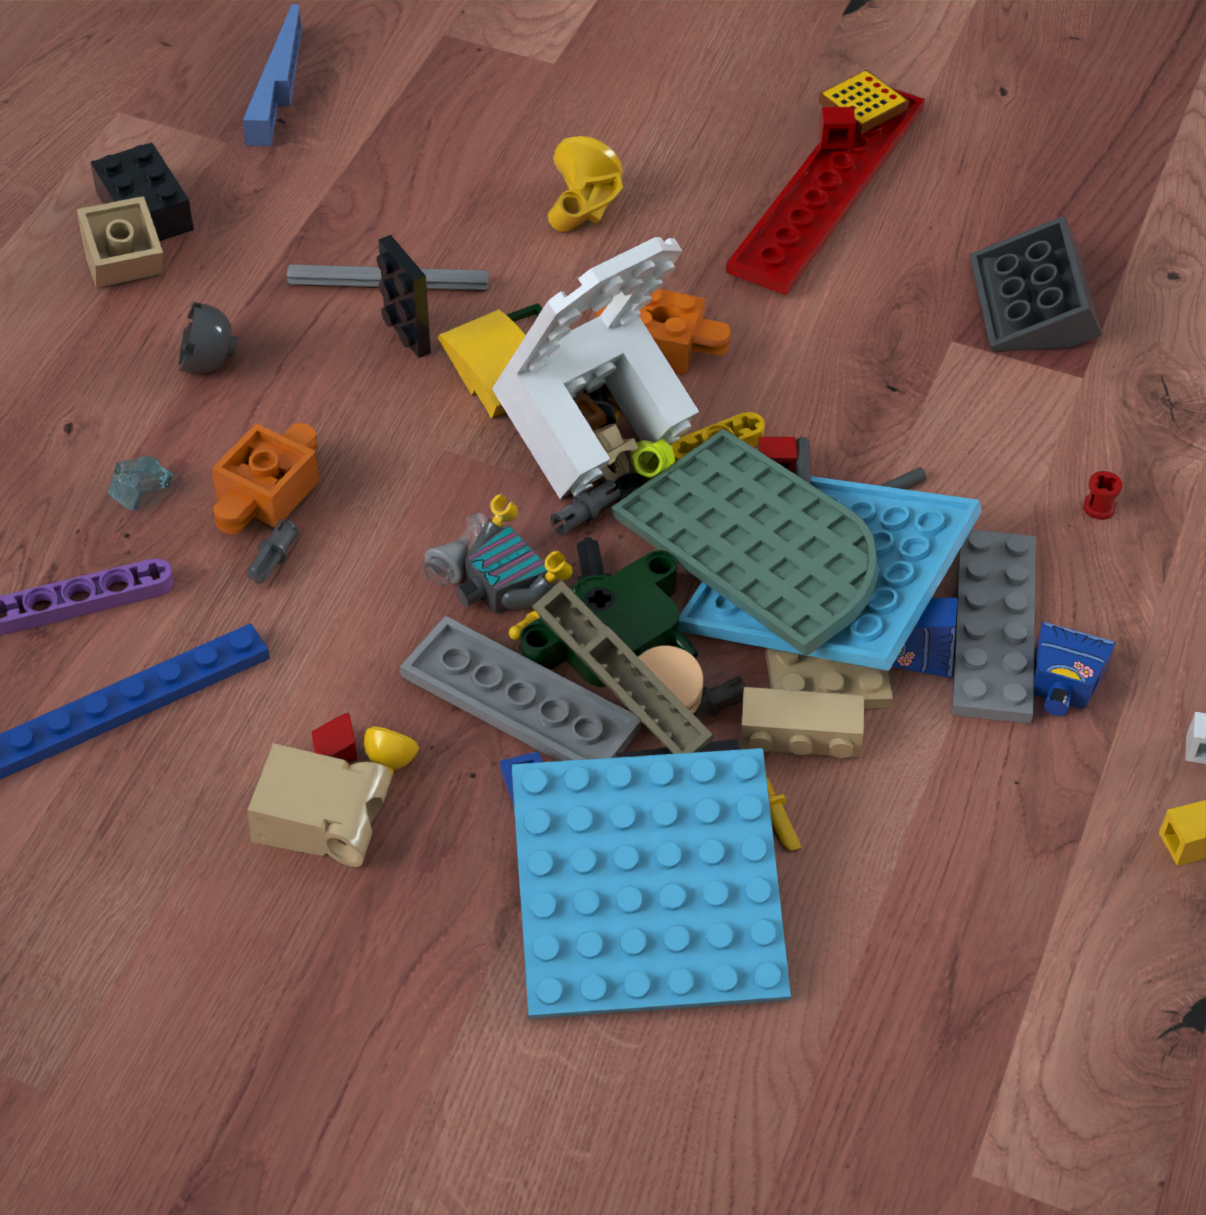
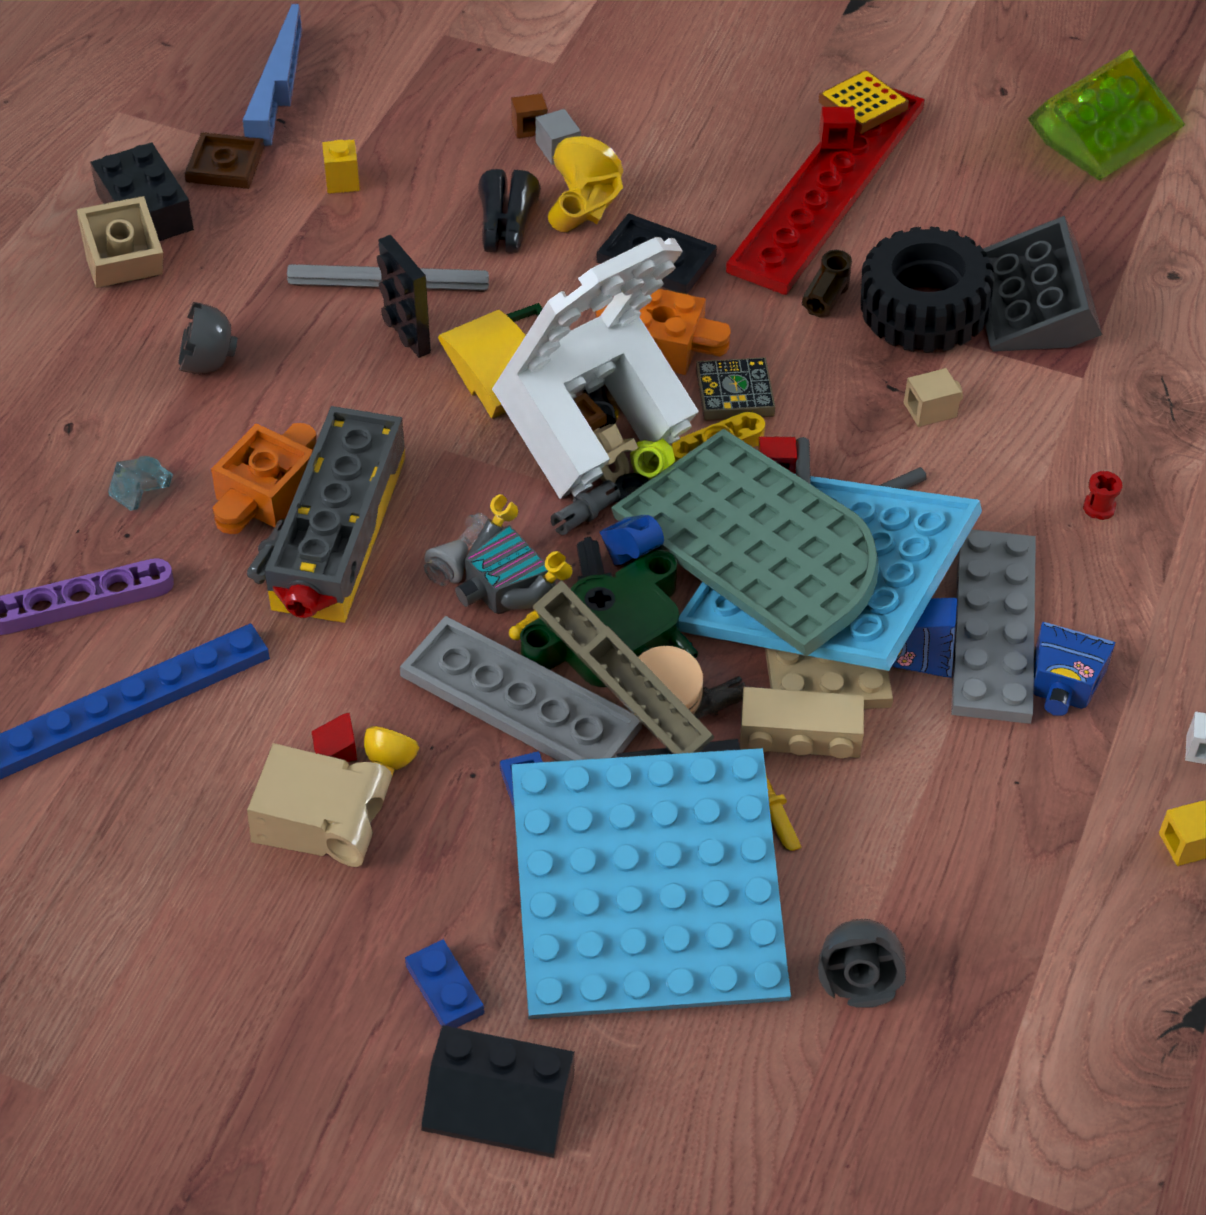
none -> reddish brown tile [184,132,264,189]
none -> dark grey piece [265,406,406,623]
none -> yellow brick [322,139,360,194]
none -> blue plate [405,939,484,1028]
none -> black slope [421,1025,574,1158]
none -> black piece [478,169,541,253]
none -> dark orange plate [511,93,548,139]
none -> light grey brick [535,109,581,165]
none -> black plate [596,213,717,294]
none -> blue leg [599,515,664,566]
none -> tile [696,357,775,420]
none -> dark brown piece [802,250,852,317]
none -> dark grey cylinder [818,919,906,1008]
none -> black tyre [861,226,994,353]
none -> tan brick [903,368,963,427]
none -> clear neon green slope [1028,49,1186,181]

